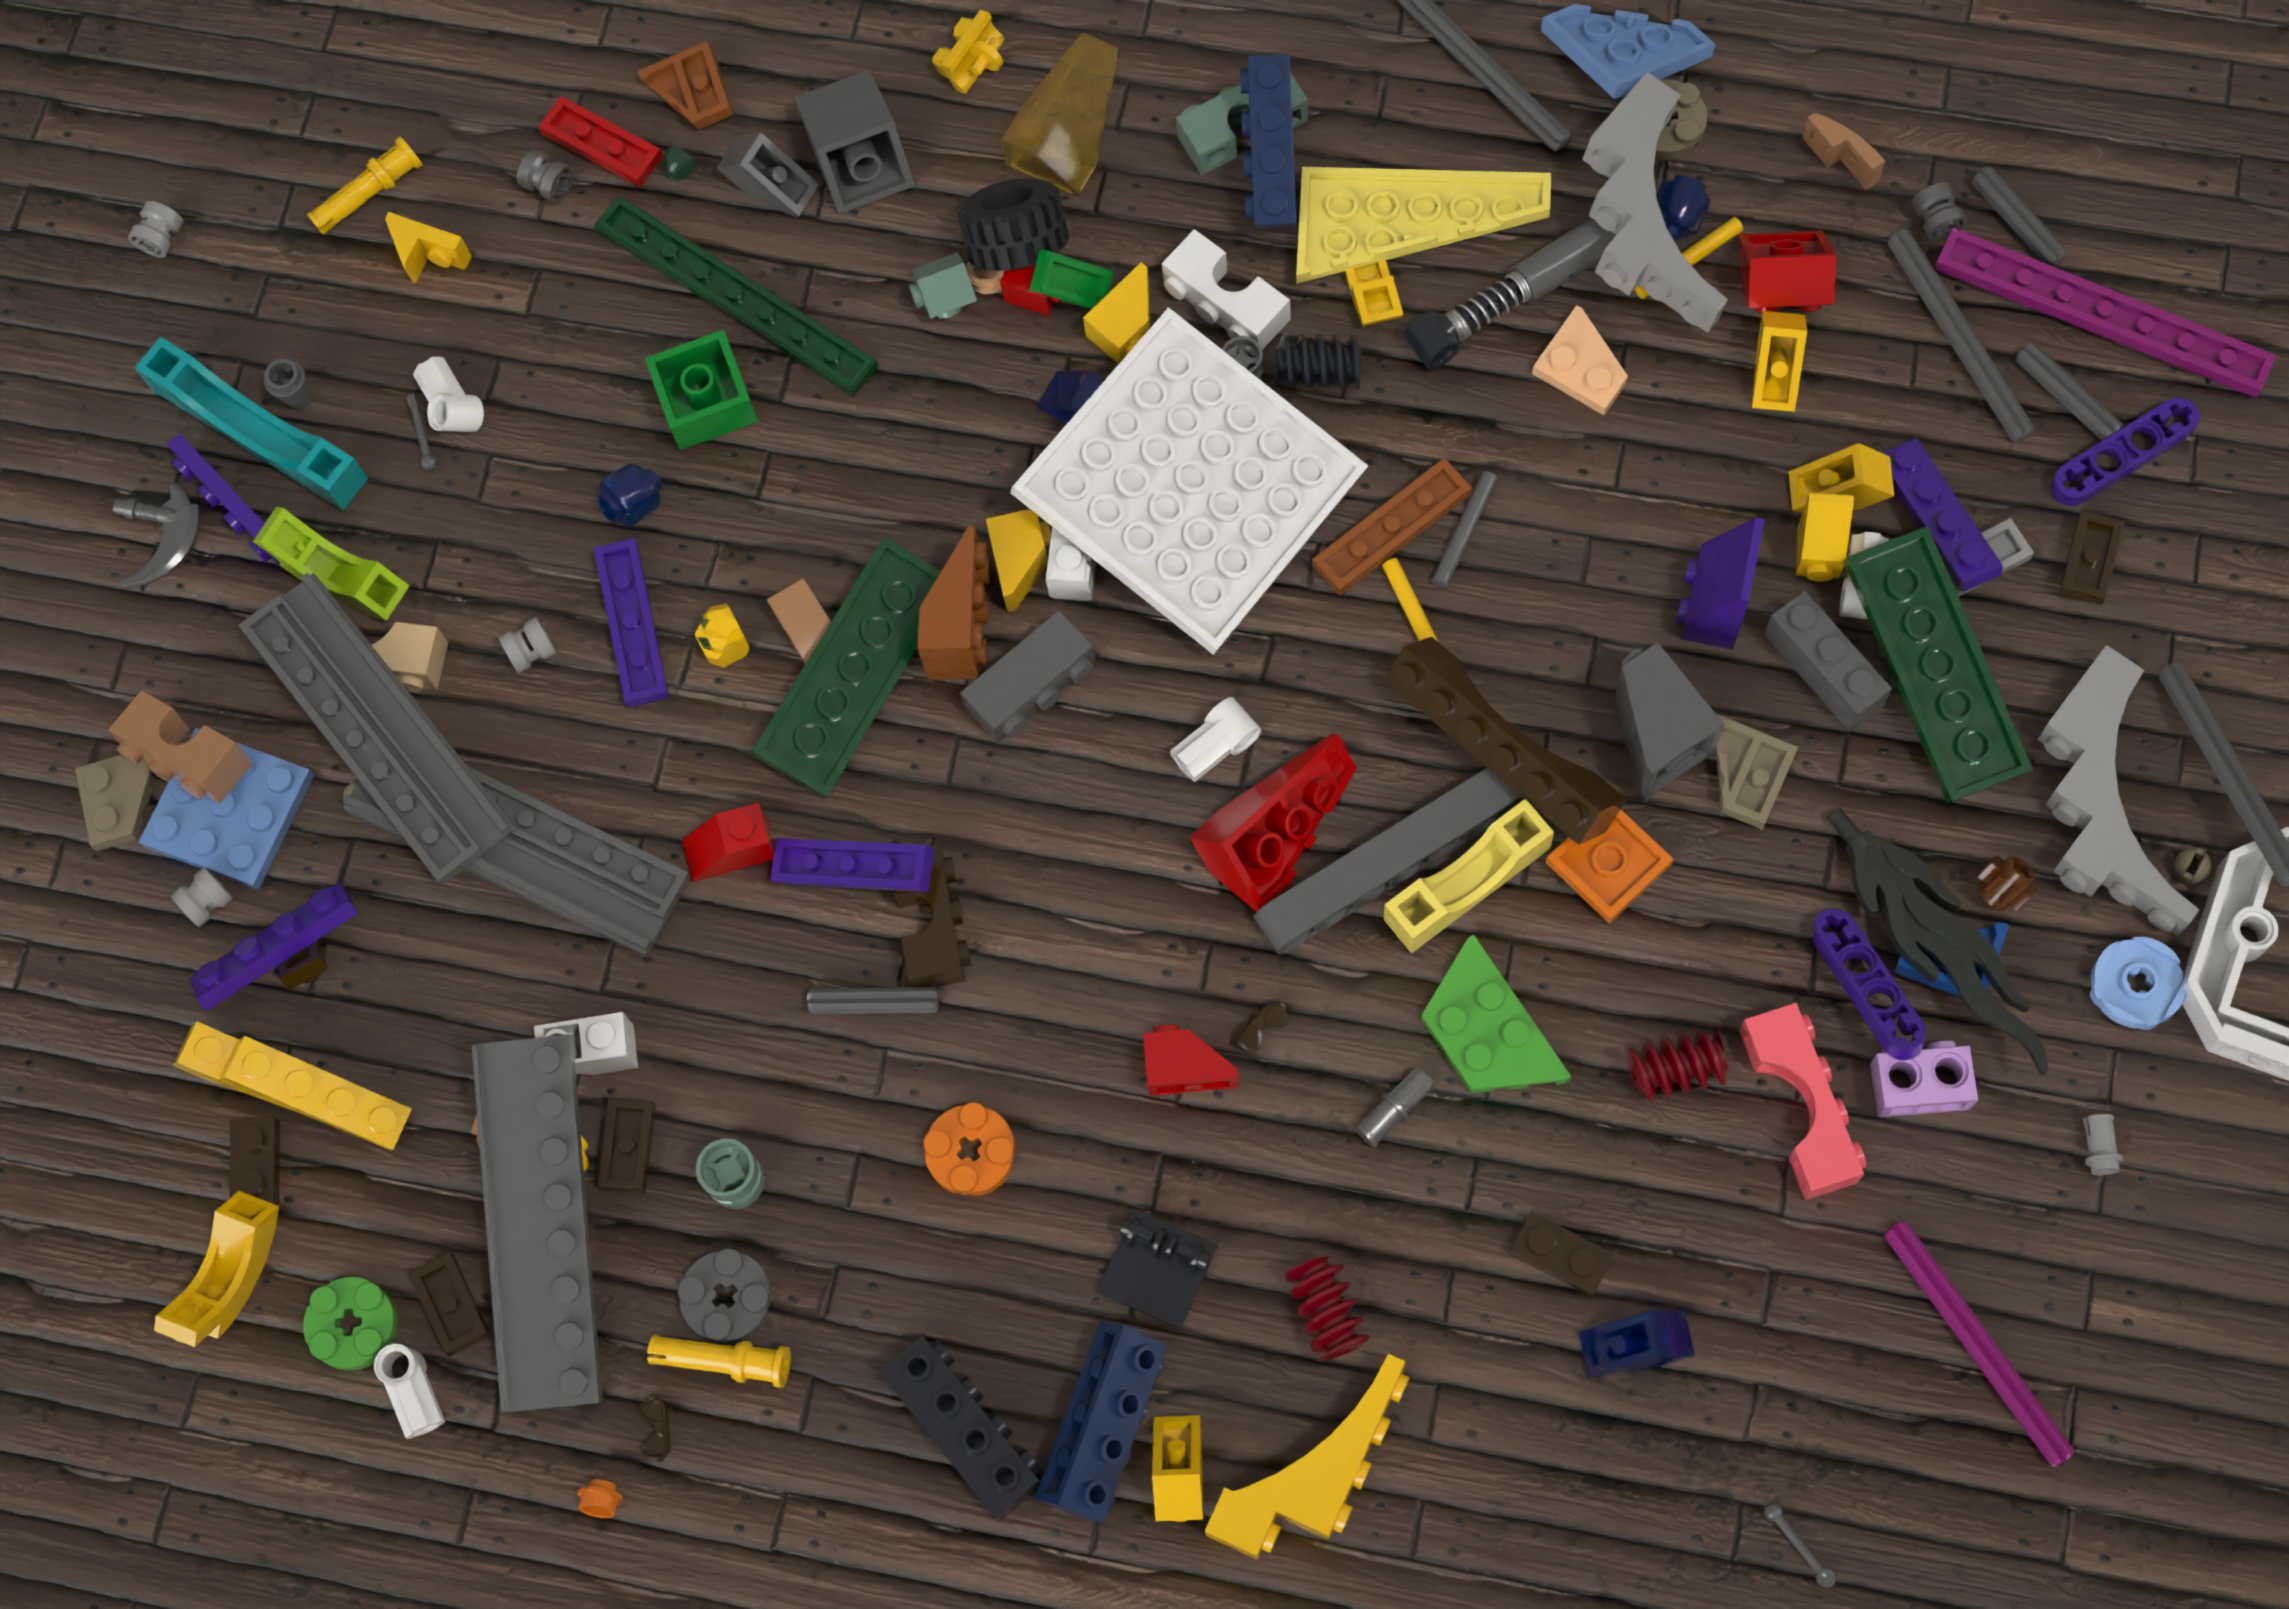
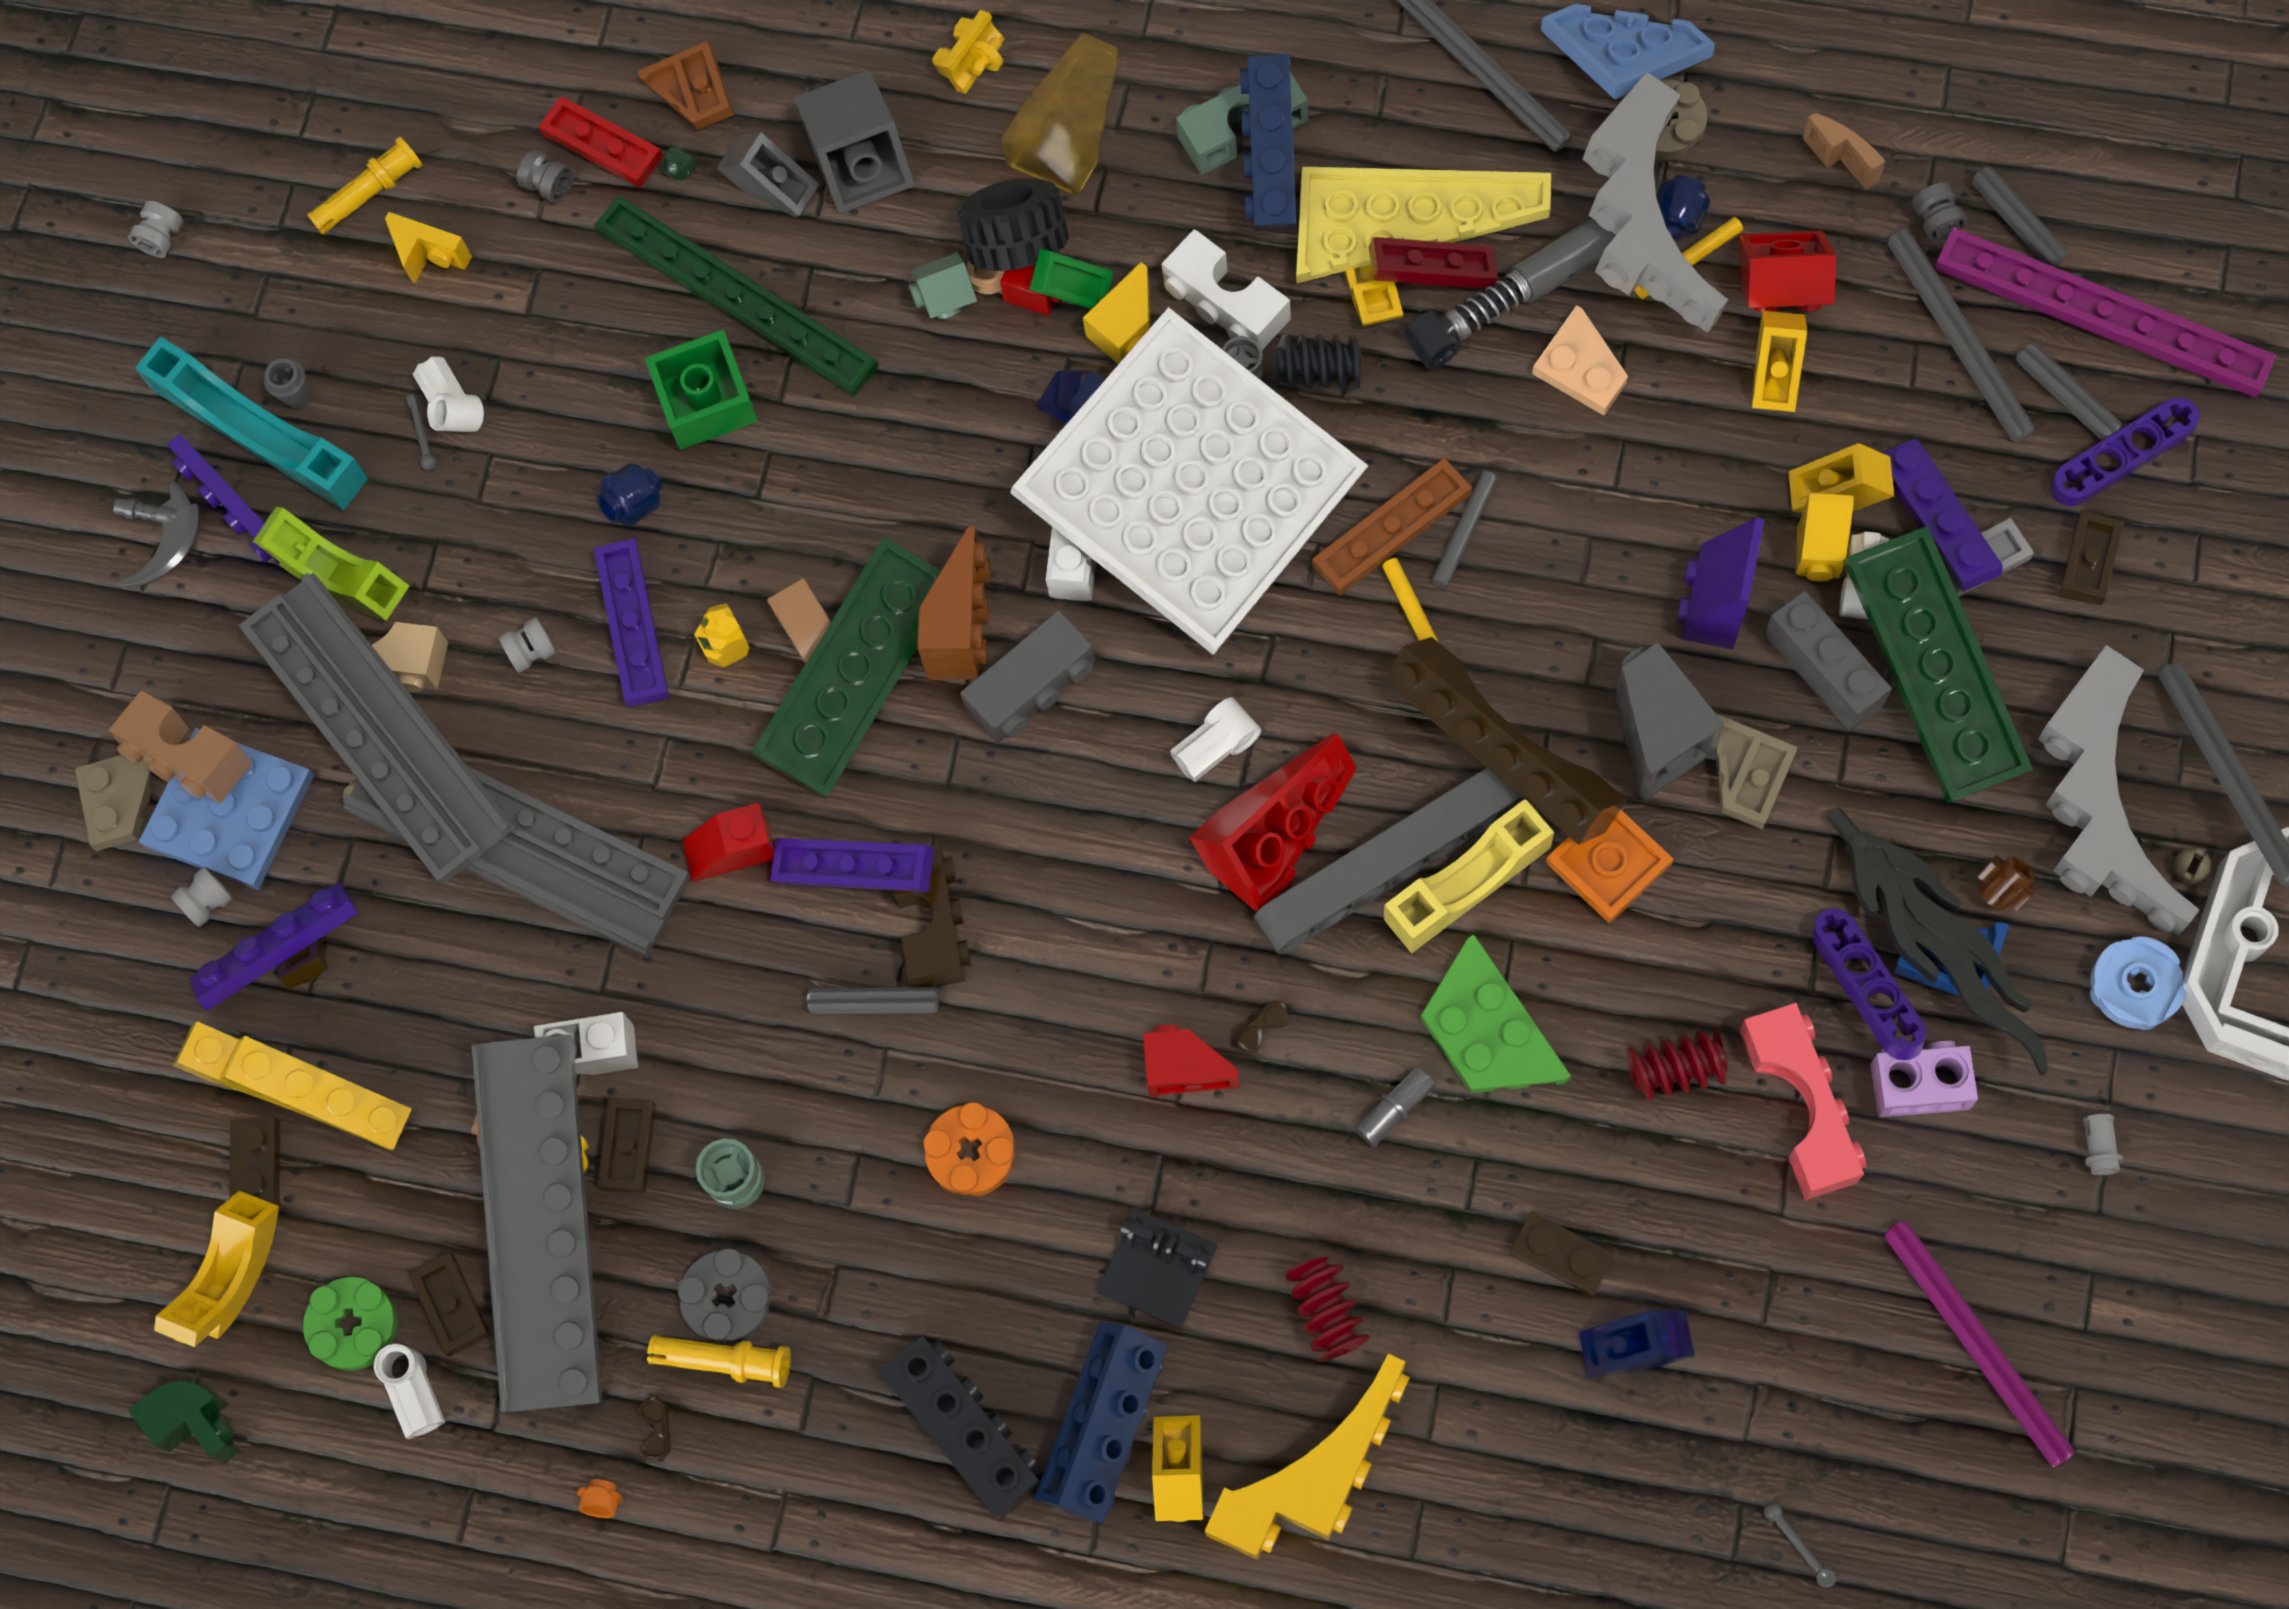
yellow slope [986,509,1051,612] -> none
none -> dark green brick [129,1381,240,1463]
none -> dark red plate [1368,237,1498,289]

